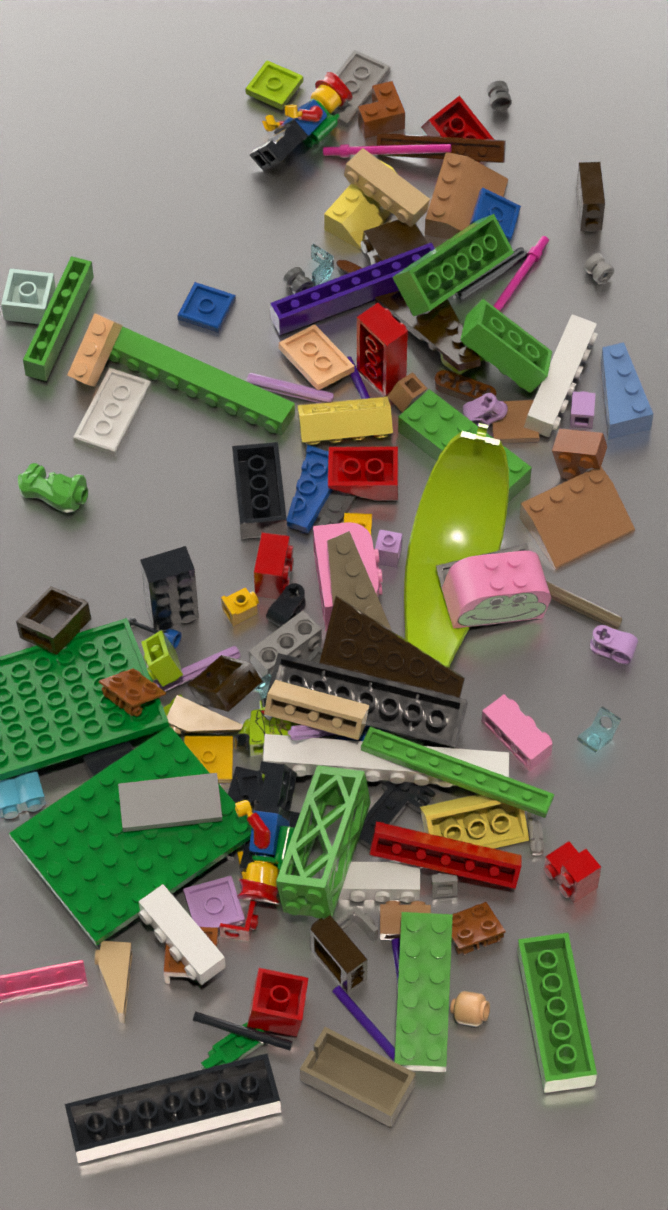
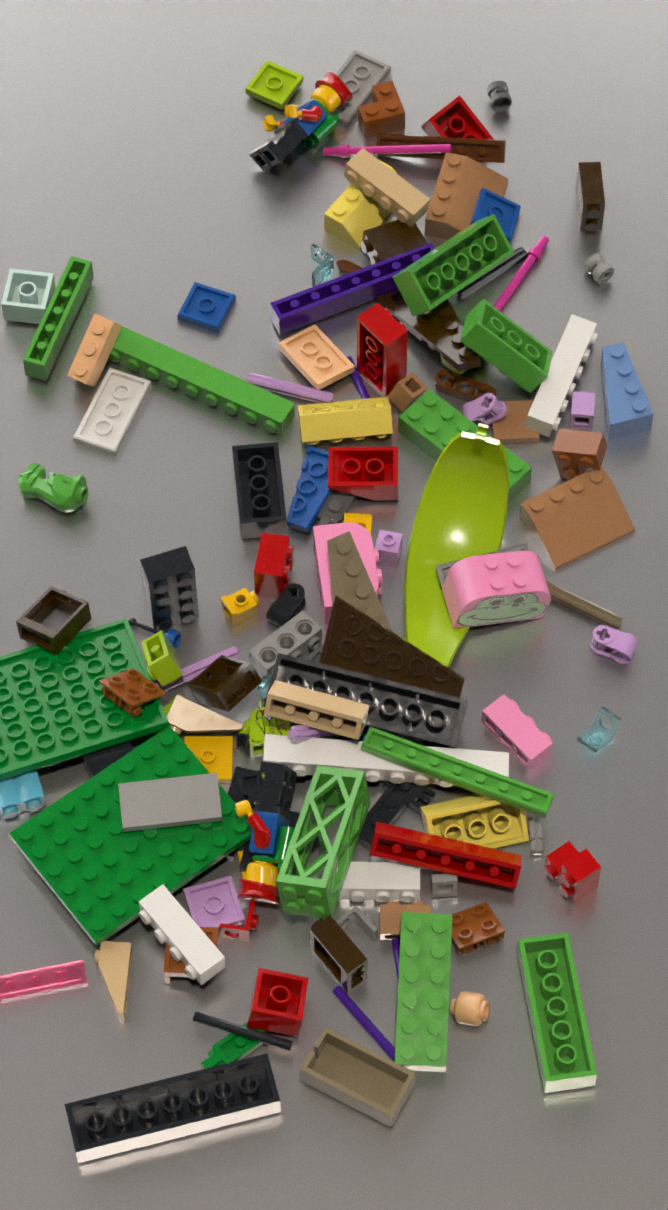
dark grey wheel [283,267,314,294] -> none

